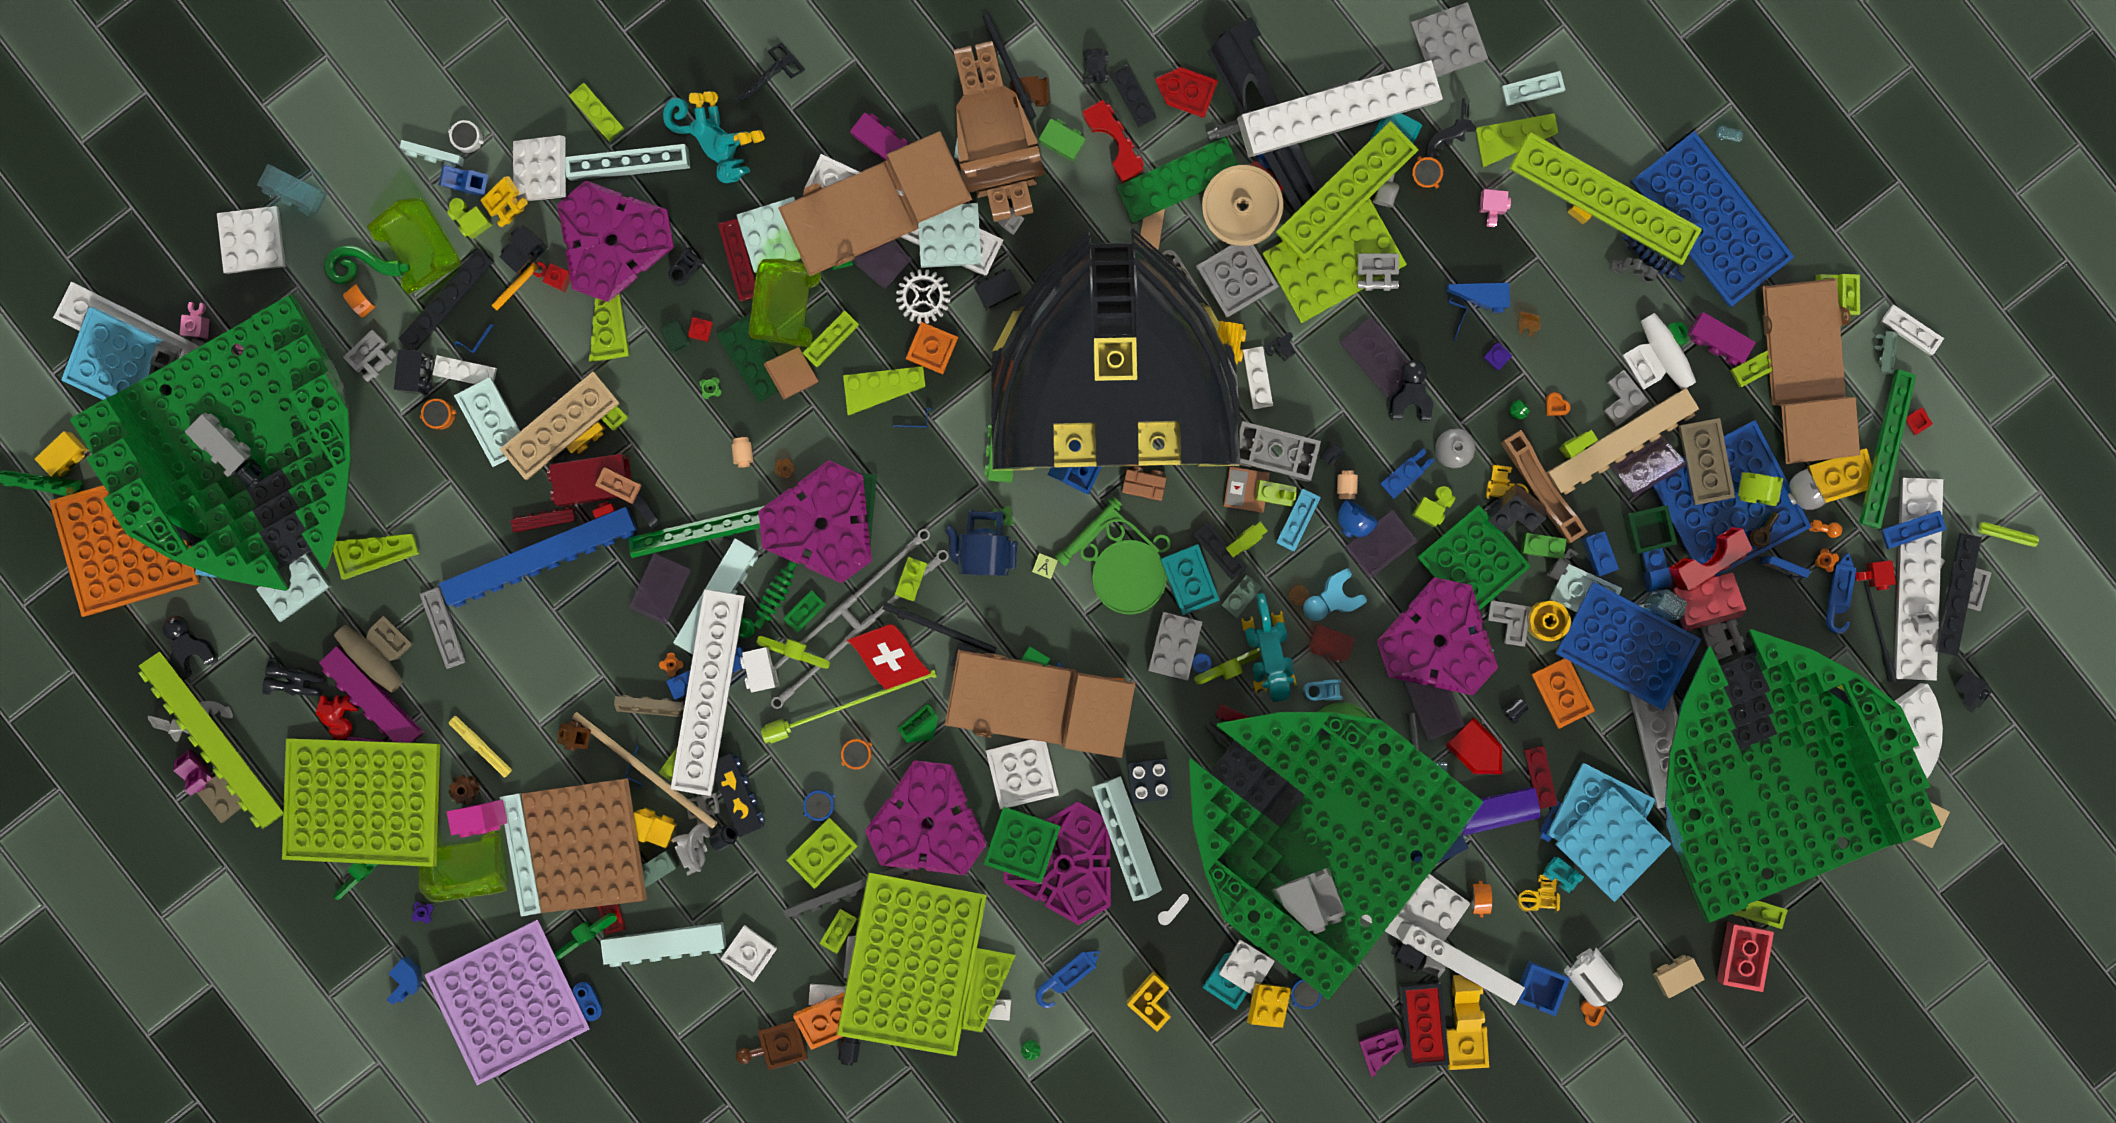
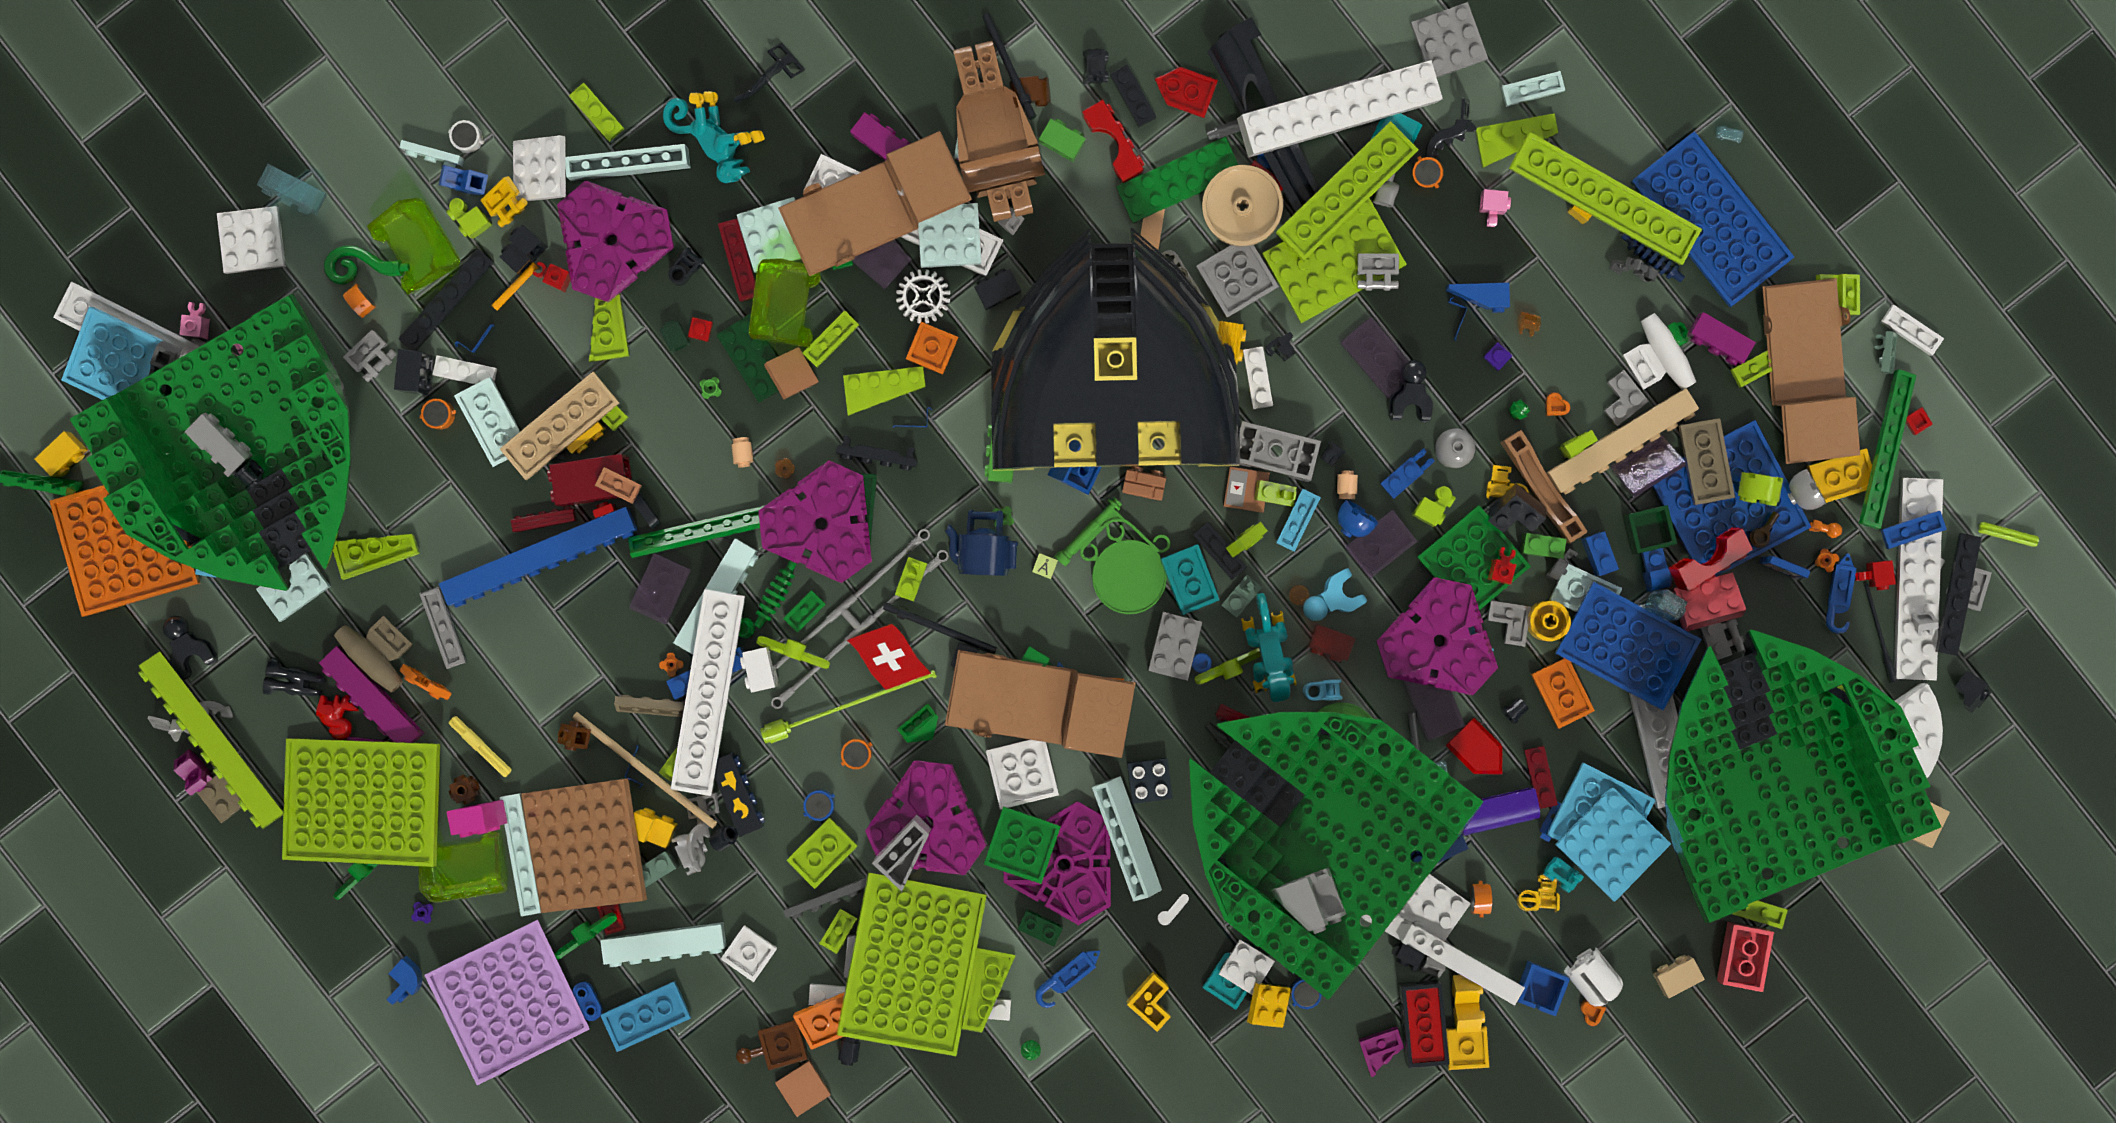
none -> orange plate [399,664,452,700]
none -> dark azure plate [600,981,692,1052]
none -> nougat tile [775,1060,831,1117]
none -> black piece [836,435,918,471]
none -> light grey wedge [872,815,931,891]
none -> dark green brick [1018,909,1063,947]
none -> red brick [1488,547,1516,584]

